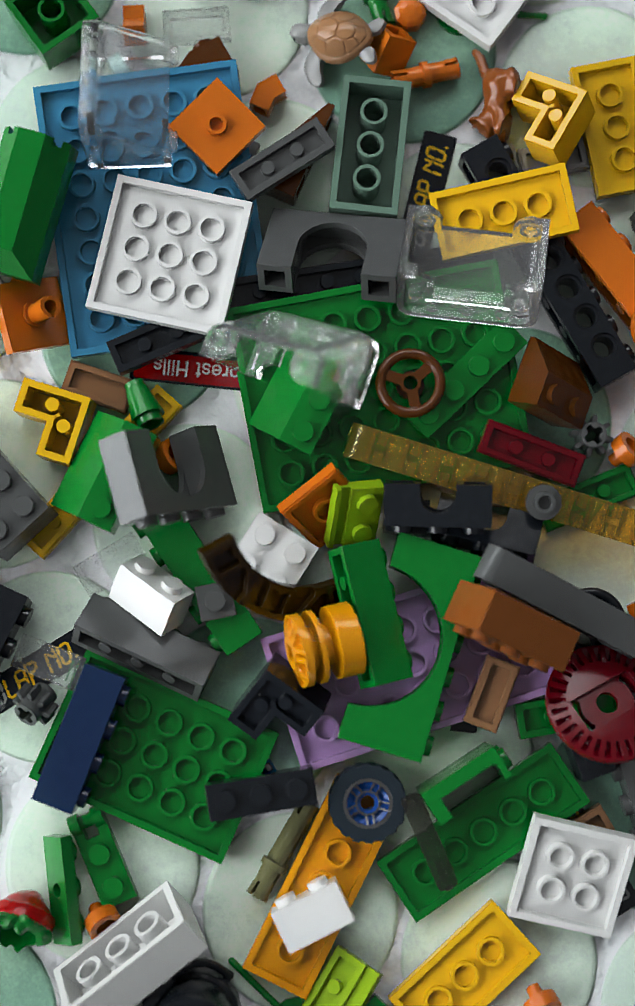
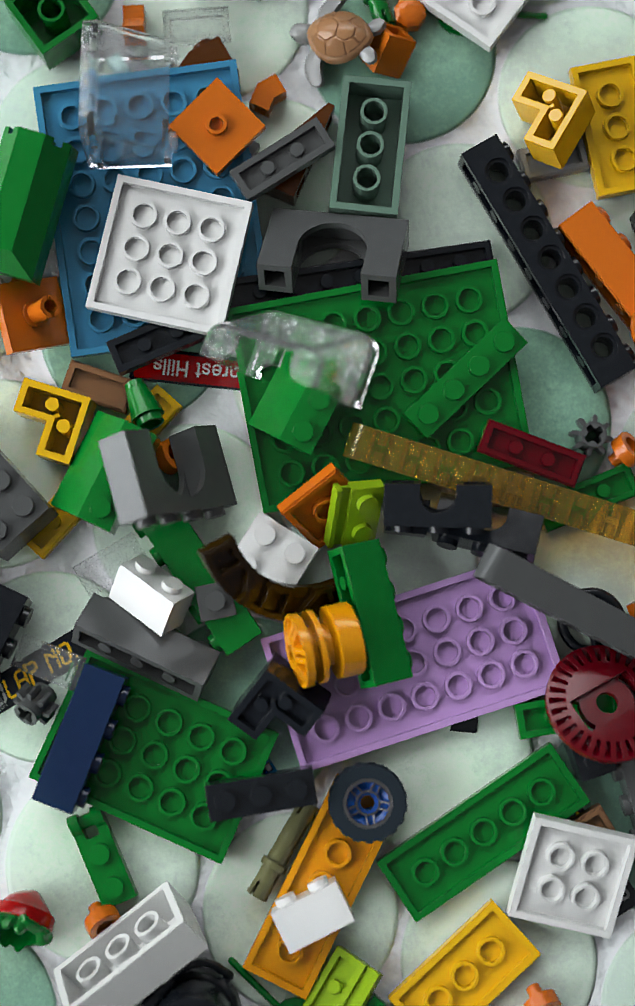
green tile [43,834,85,946] -> none
green arch [337,533,481,763] -> none
reddish brown piece [375,348,446,418] -> none
orange pin [390,57,461,89] -> none
clear windscreen [397,204,550,328] -> none
clear smoke axle [401,792,458,891] -> none
black sticker [403,131,457,252] -> none
green panel [415,742,513,825] -> none
yellow plate [428,162,580,263] -> none
dark orange brick [443,580,581,674] -> none
medium nougat tile [462,655,521,733] -> none
dark orange animal [469,49,522,142] -> none
reddish brown slope [507,336,593,430] -> none
dark grey plate [525,484,562,520] -> none

